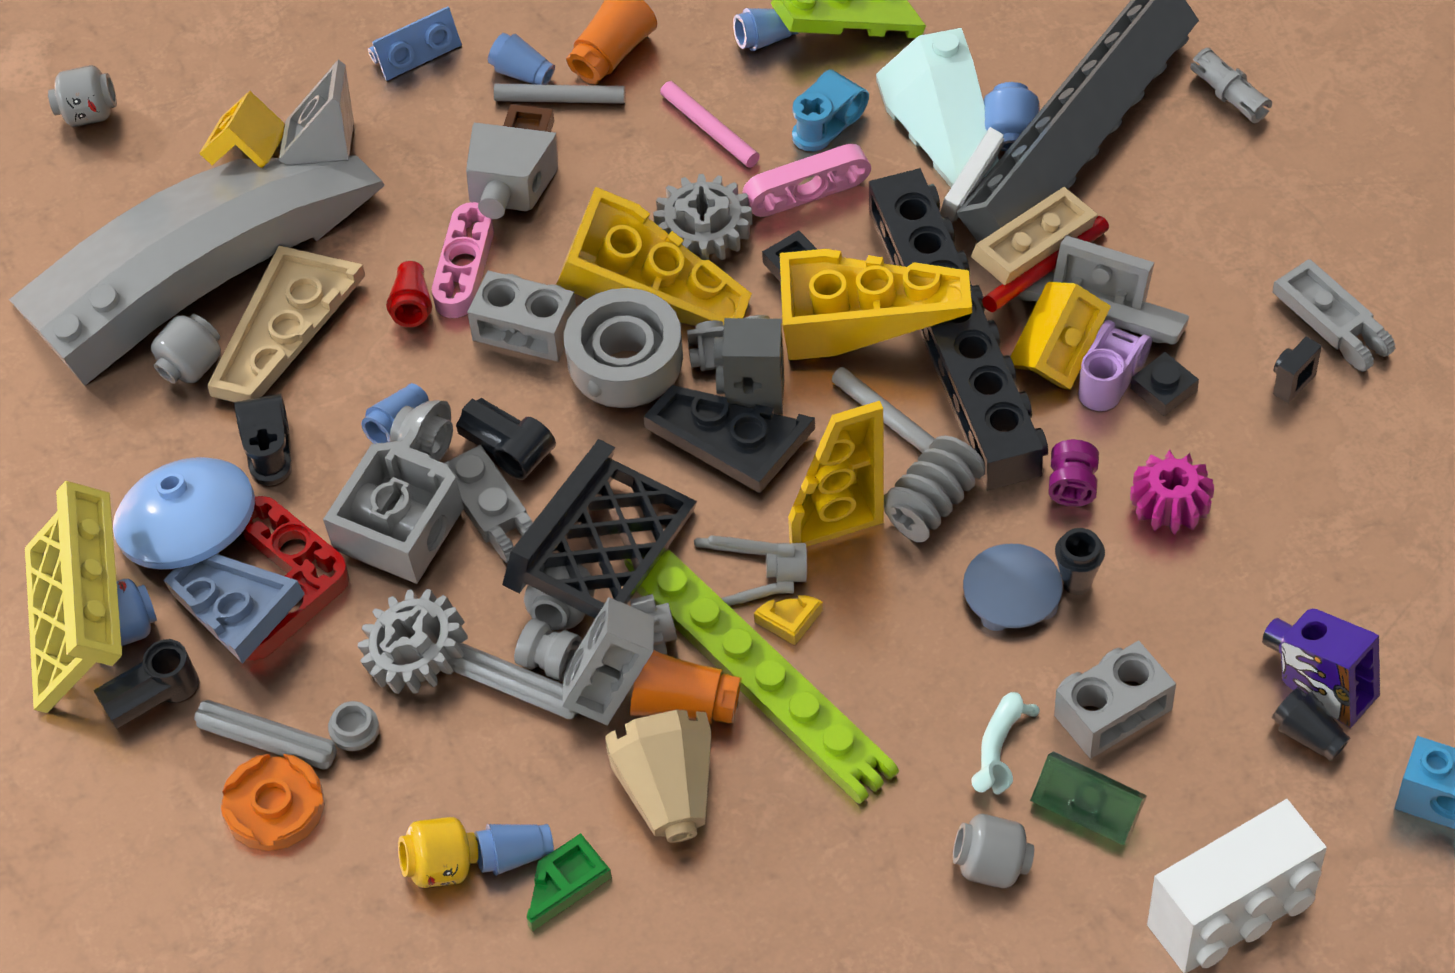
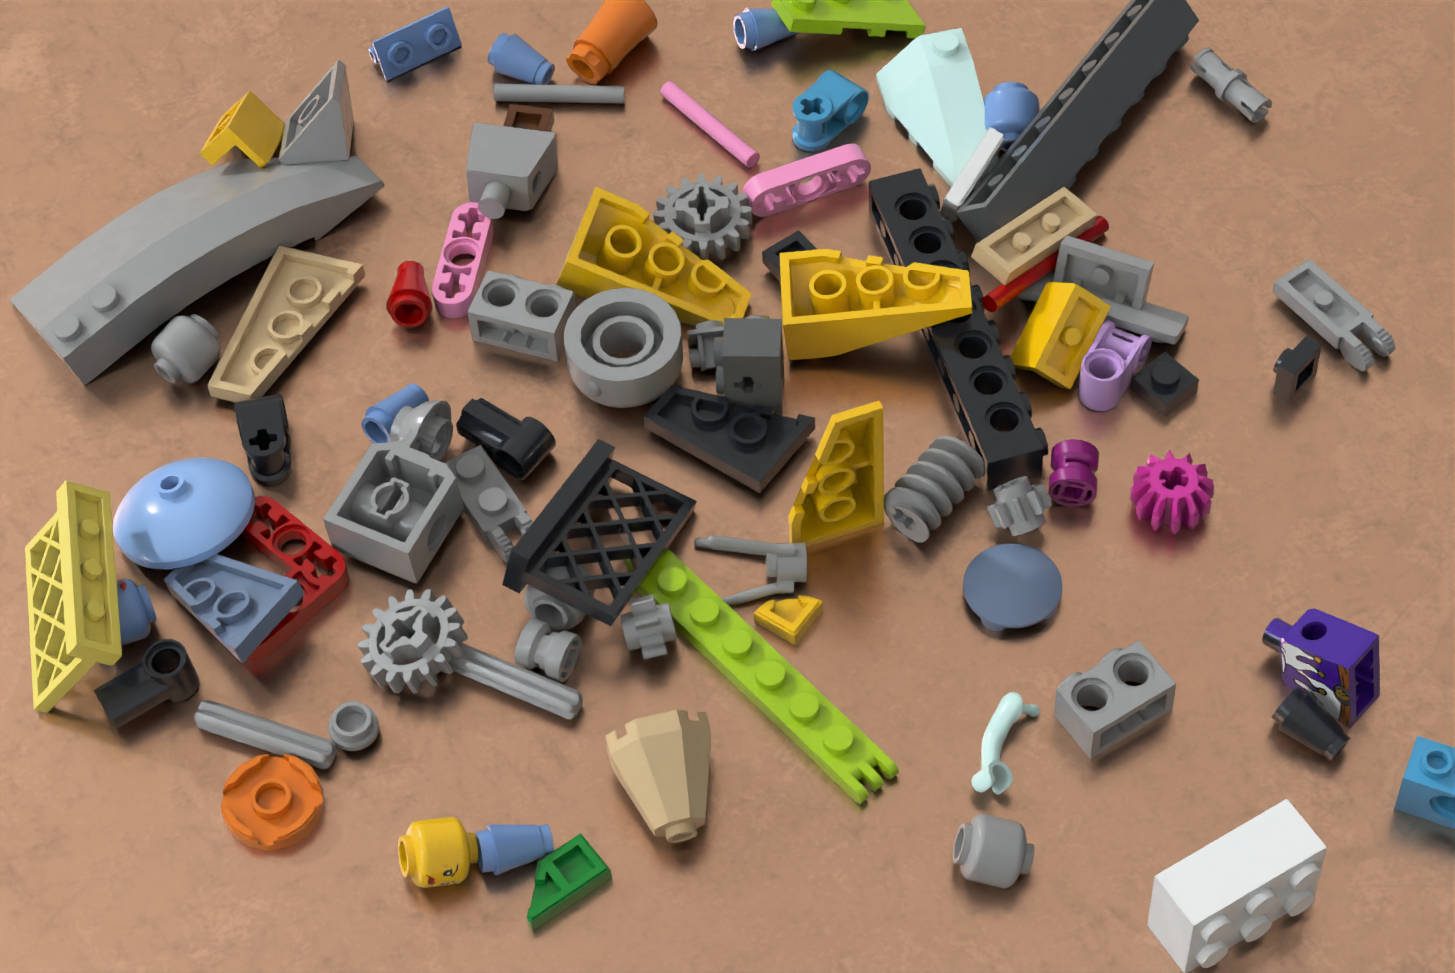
light grey head [48,65,117,127] -> none
light grey brick [562,597,654,725] -> none
orange plant [630,650,742,724] -> none
light grey bar [832,367,935,453] -> none
clear green plate [1030,751,1147,846] -> none
black cone [1055,528,1105,595] -> none
none -> light grey gear [987,476,1052,536]

